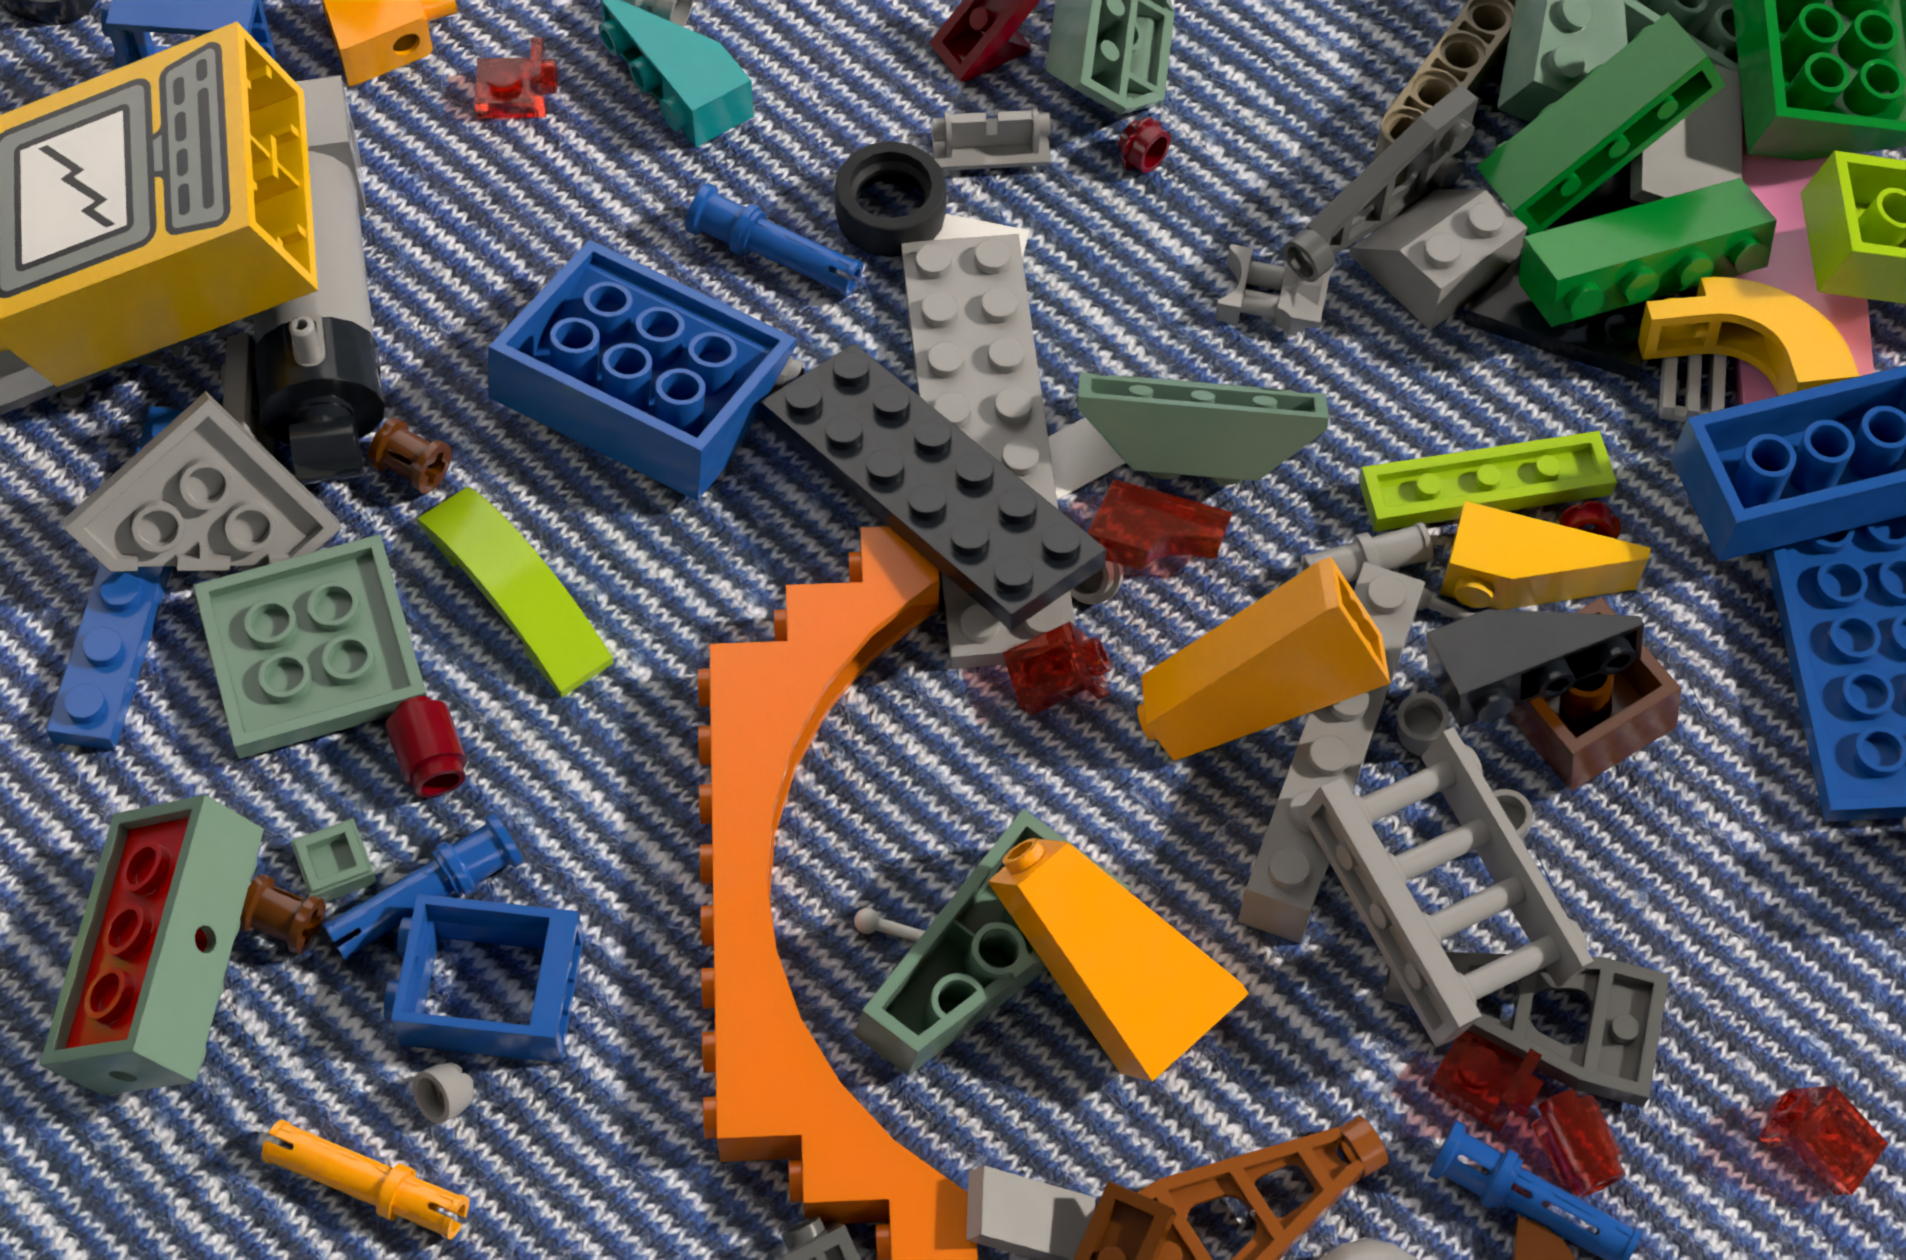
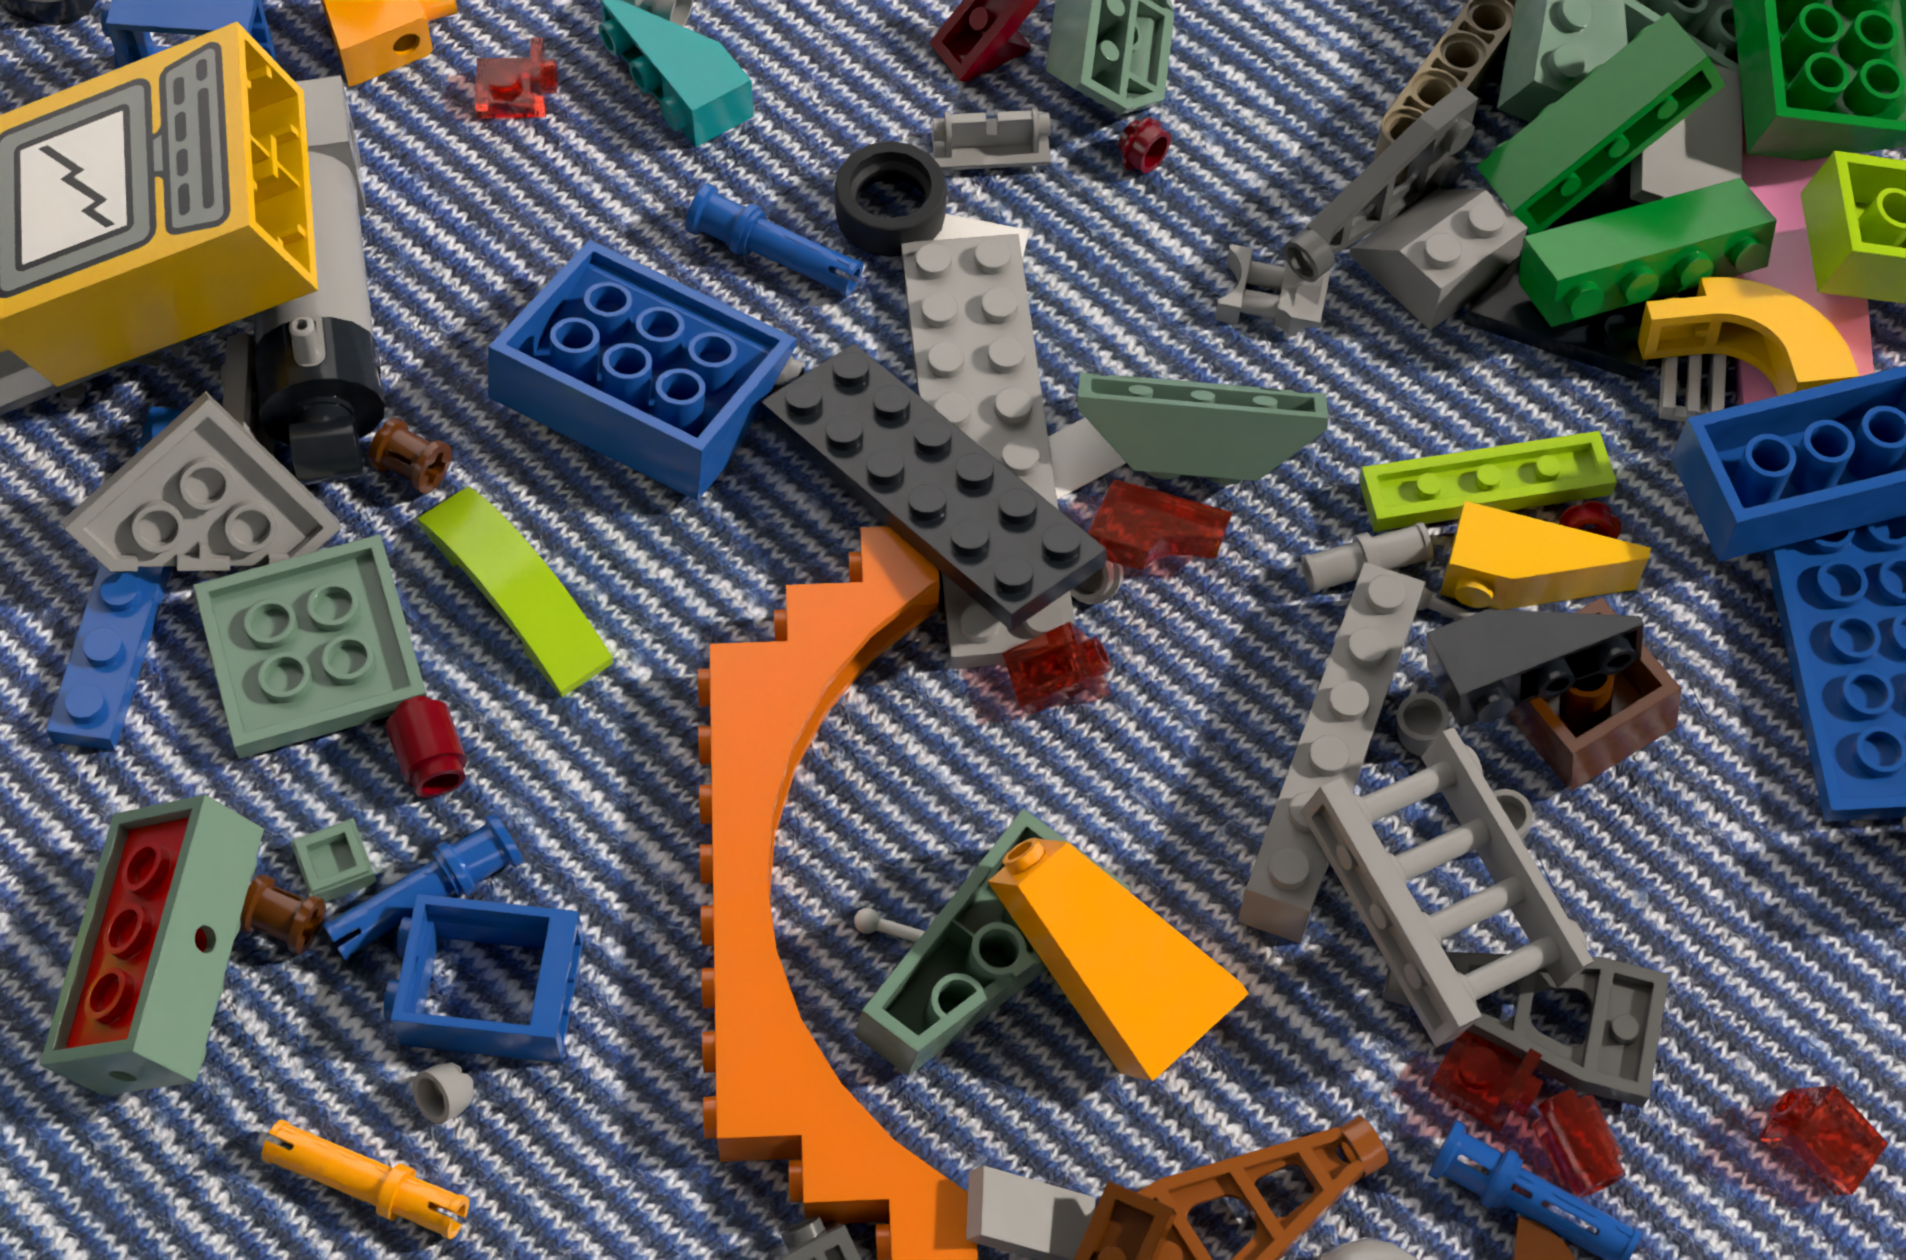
light orange slope [1137,557,1390,761] -> none

